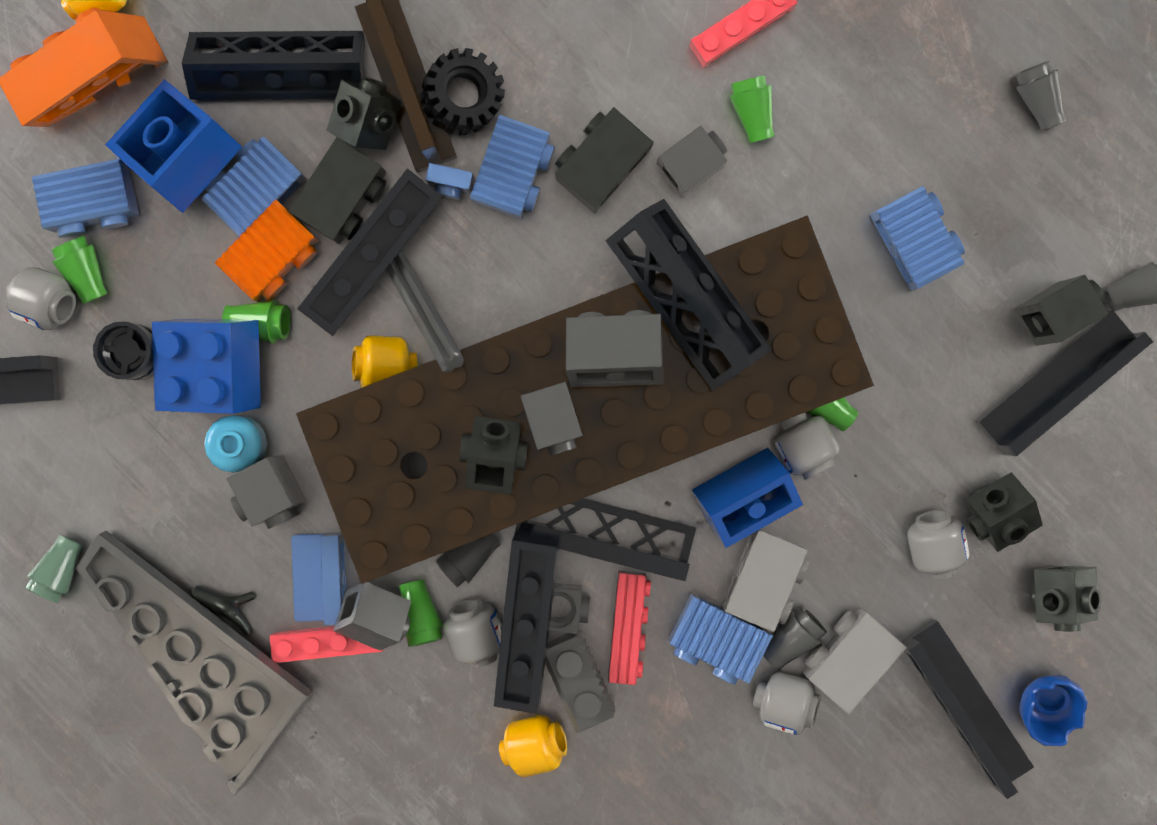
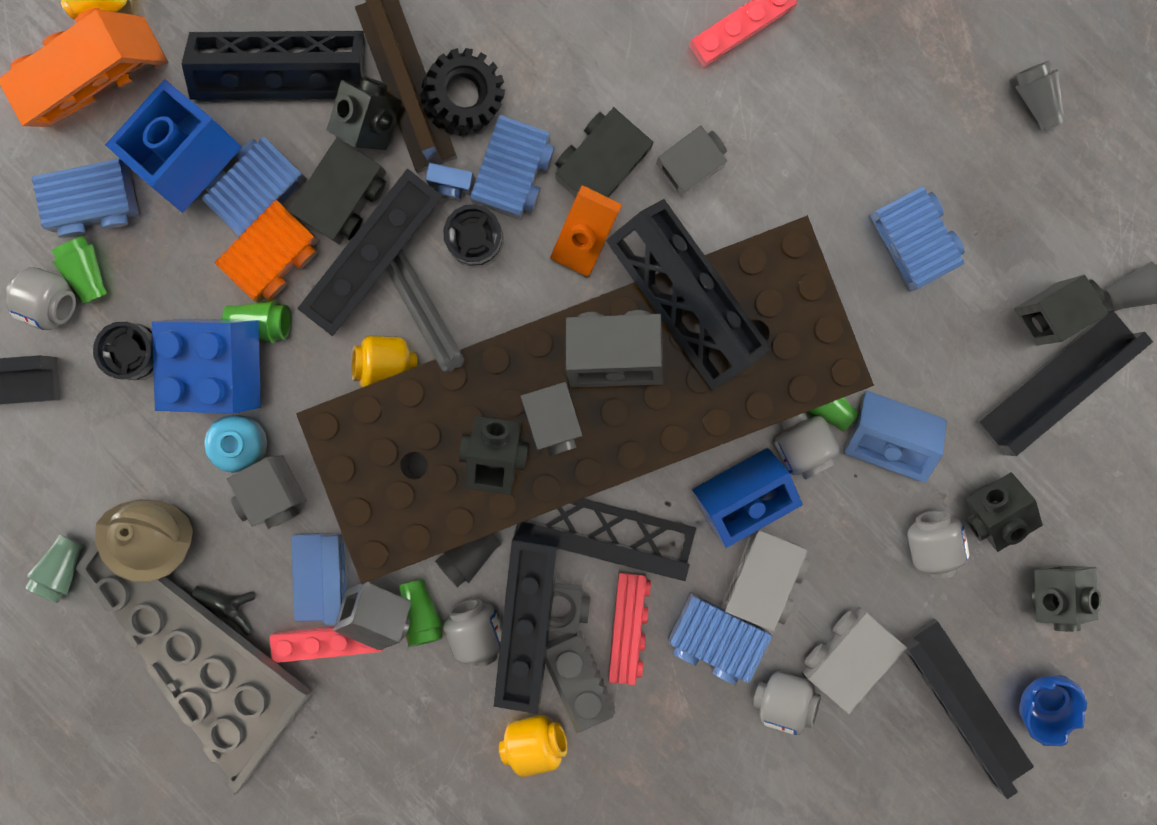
bright green cone [729,75,775,143] -> none
dark grey cone [763,607,827,671] -> none
none -> dark tan helmet [95,499,193,582]
none -> black wheel [443,204,504,268]
none -> orange plate [550,185,622,278]
none -> medium blue panel [844,391,947,483]

